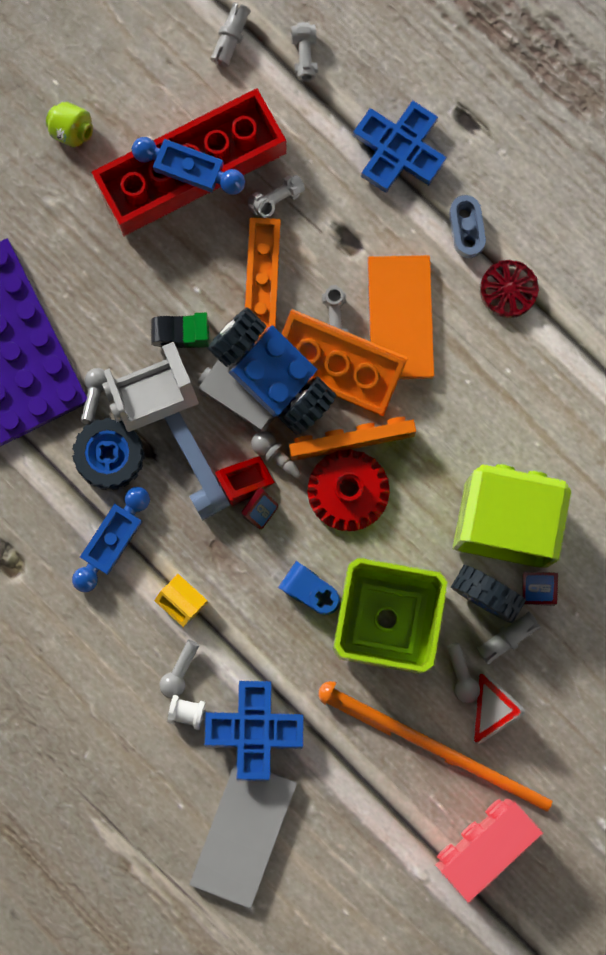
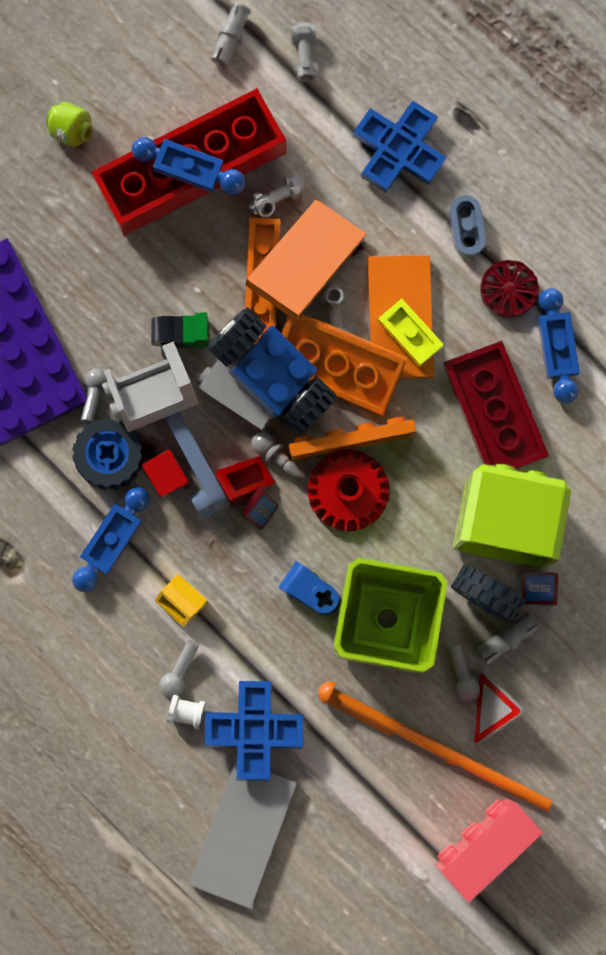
none -> red panel [142,449,190,497]
none -> orange tile [245,199,366,321]
none -> neon yellow plate [378,299,444,368]
none -> dark red plate [443,341,549,470]
none -> blue plate [537,288,580,404]

